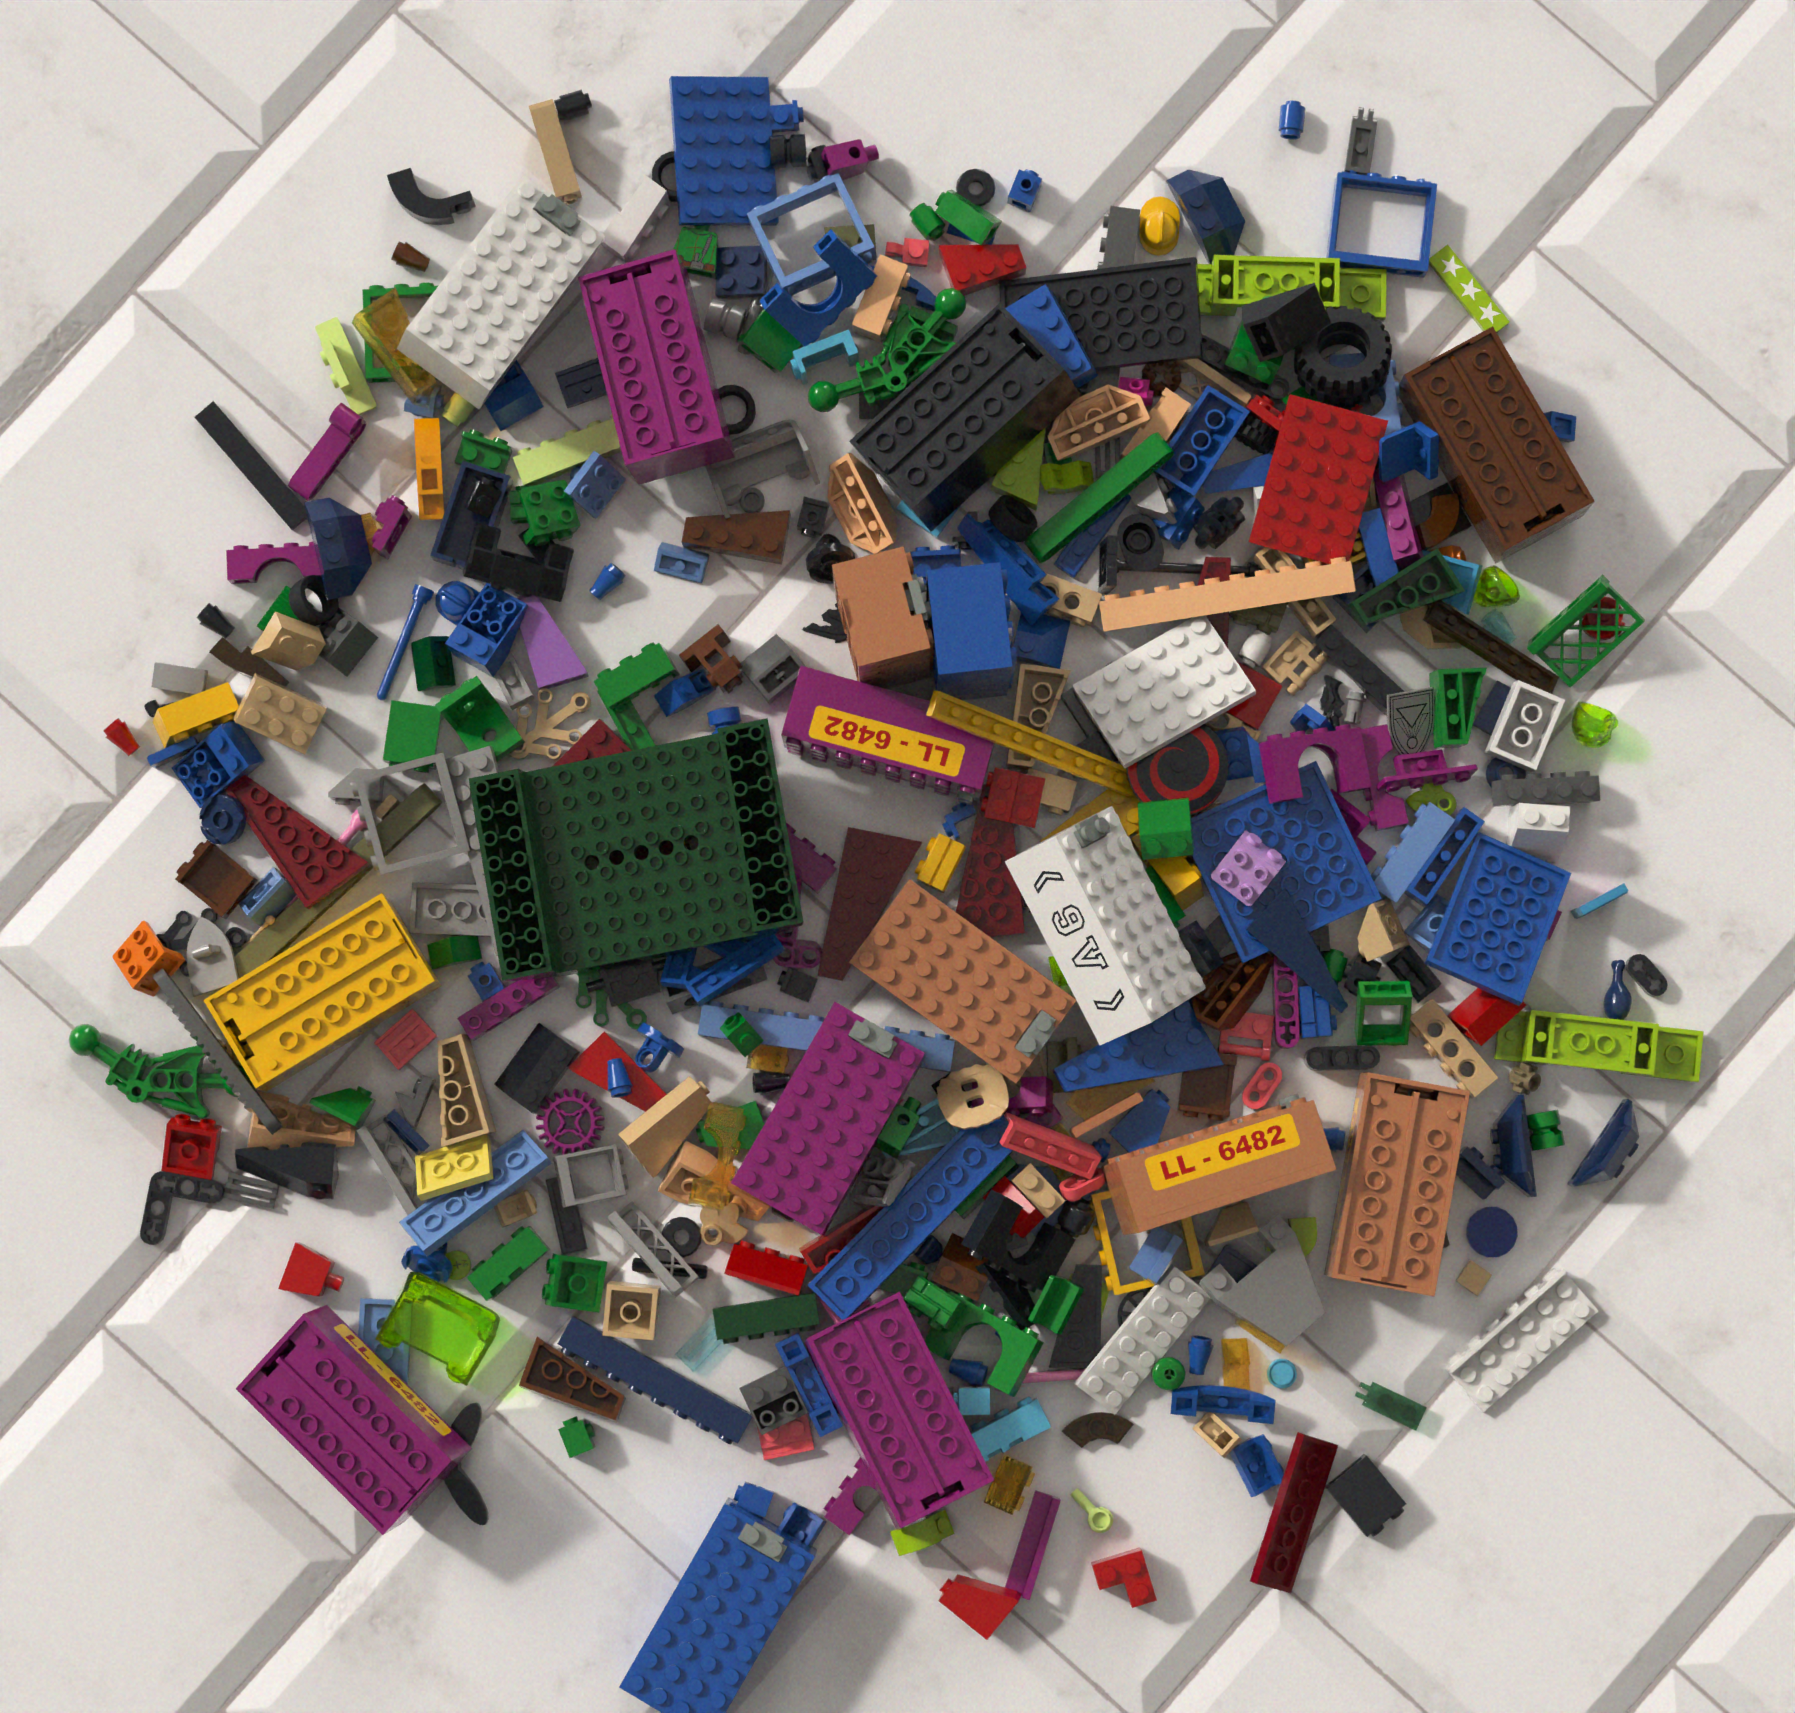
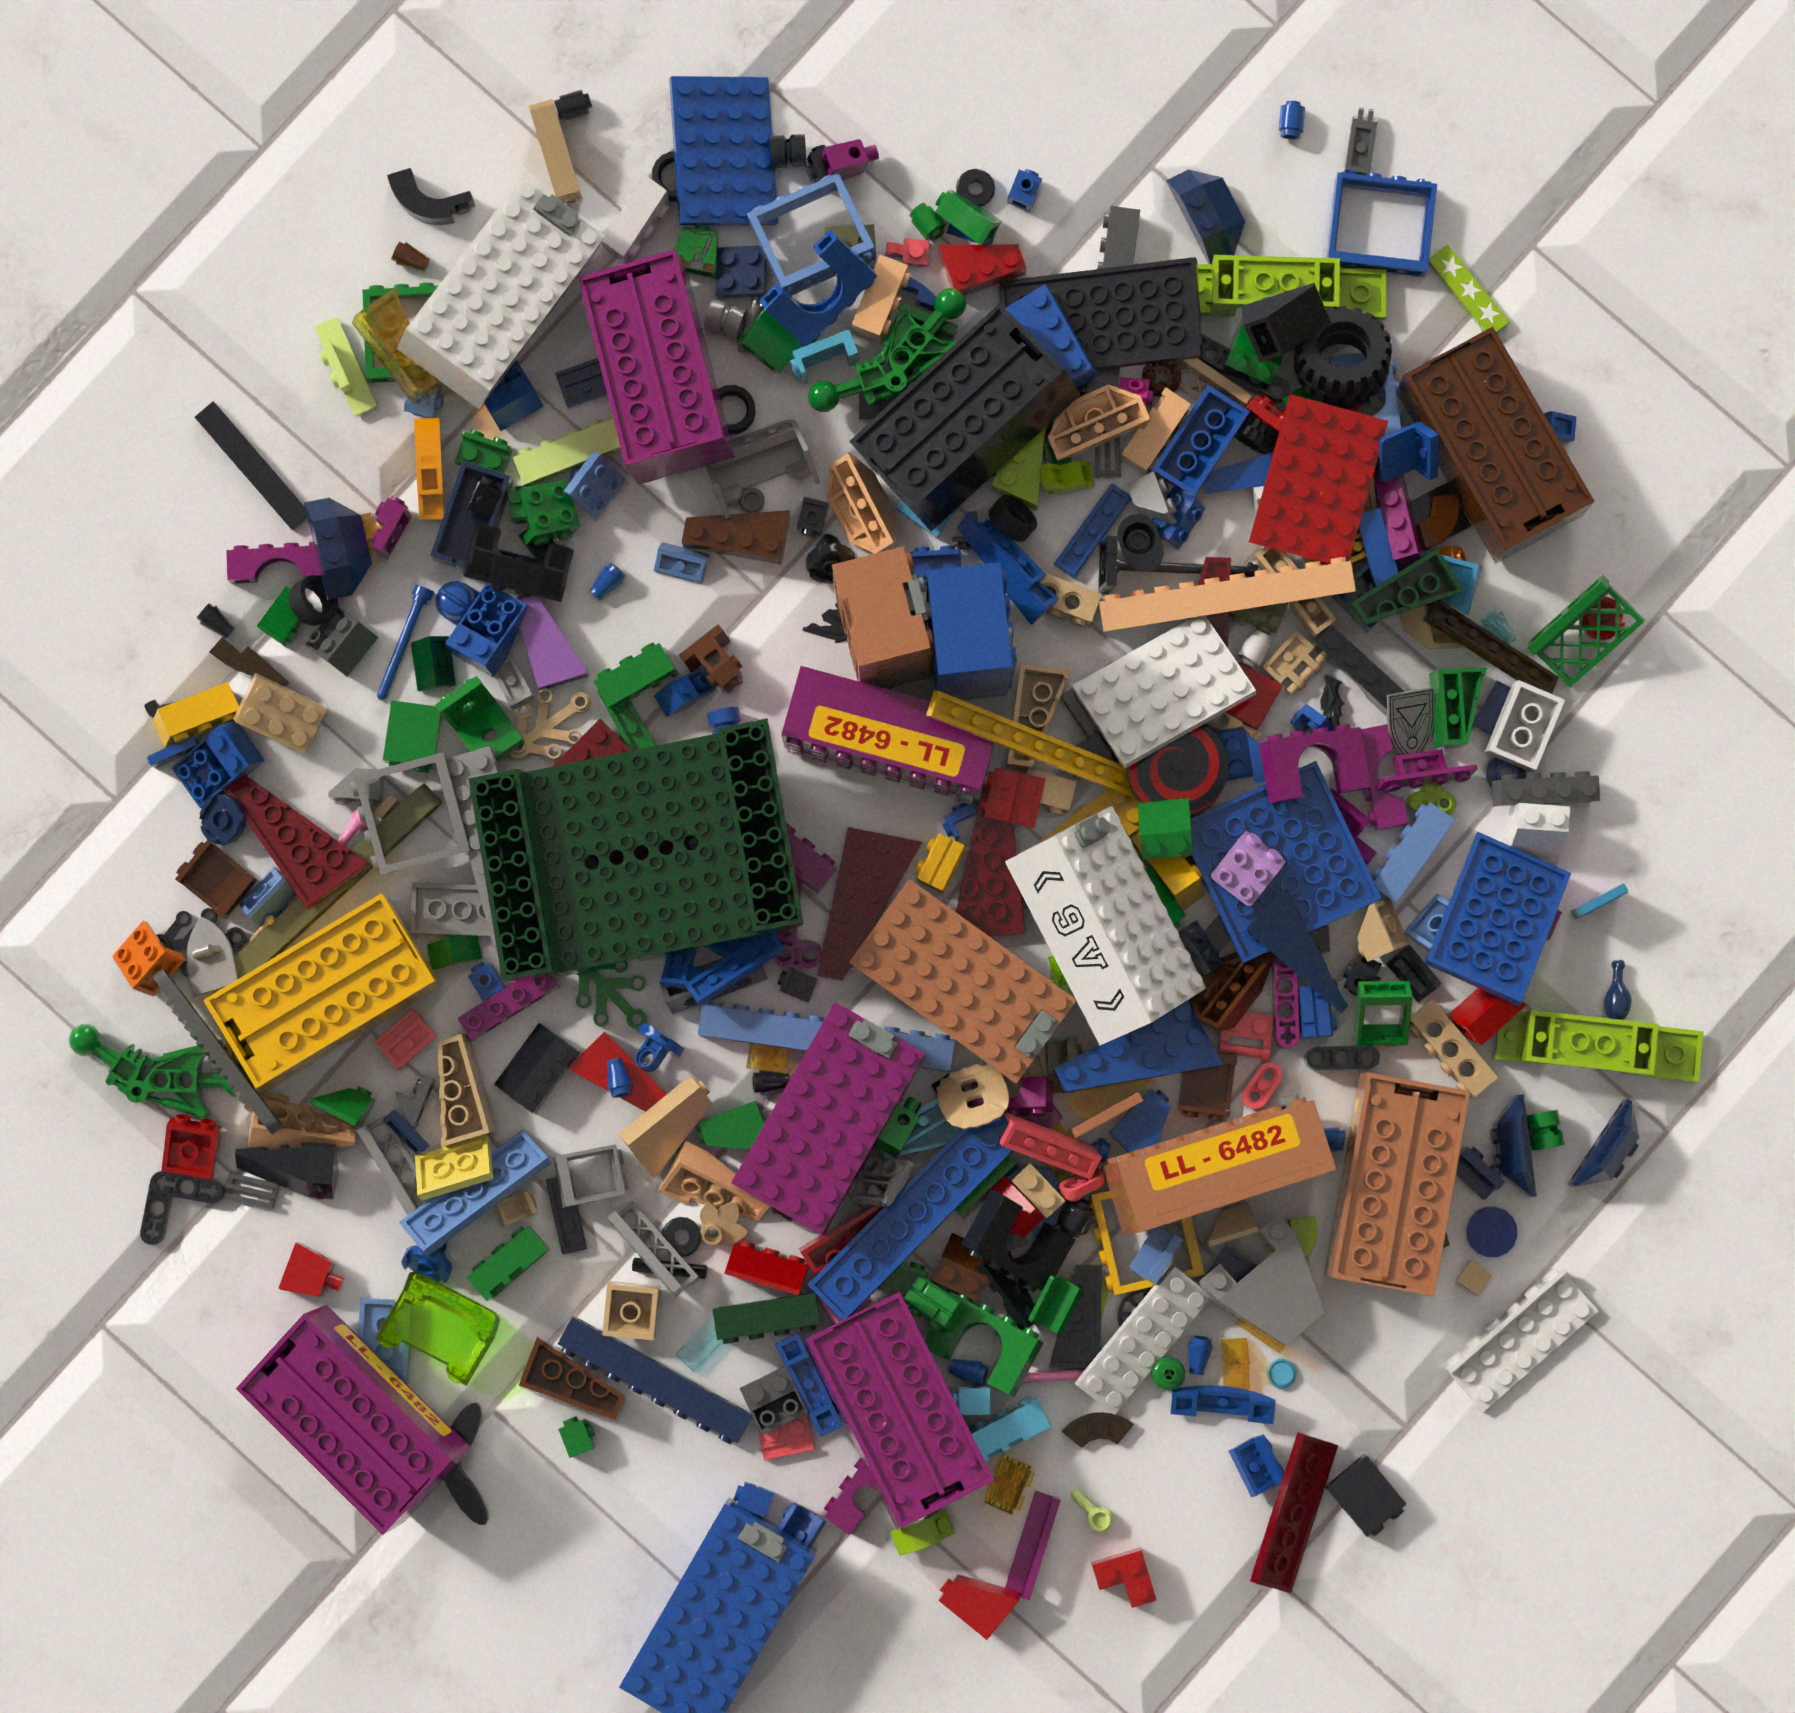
red cone [103,718,140,756] -> none
light grey slope [151,662,208,694] -> none
tan slope [251,612,326,670] -> none
magenta beam [288,403,366,501] -> none
yellowish green brick [441,392,475,427] -> none
lime piece [446,1250,471,1280] -> none
magenta gear [536,1089,605,1155] -> none
green plate [542,1253,607,1313] -> none
black plate [586,958,666,1007] -> none
clear yellow arch [688,1102,746,1211] -> none
green bracket [720,1012,764,1057] -> none
dark grey slope [740,634,806,705] -> none
blue bracket [769,100,804,133] -> none
dark blue plate [915,1235,943,1264] -> none
blue slope [1013,613,1071,669] -> none
green beam [1024,432,1174,563] -> none
yellow piece [1139,196,1180,256] -> none
tan slope [1192,1412,1242,1458] -> none
black piece [1193,496,1245,549] -> none
green brick [1322,948,1348,985] -> none
light grey pin [1344,691,1366,724] -> none
clear green hinge [1355,1382,1427,1430] -> none
blue brick [1404,807,1485,907] -> none
clear neon green piece [1473,565,1520,608] -> none
dark tan gear [1509,1062,1541,1095] -> none
clear neon green piece [1571,701,1618,748] -> none
black beam [1626,954,1668,997] -> none

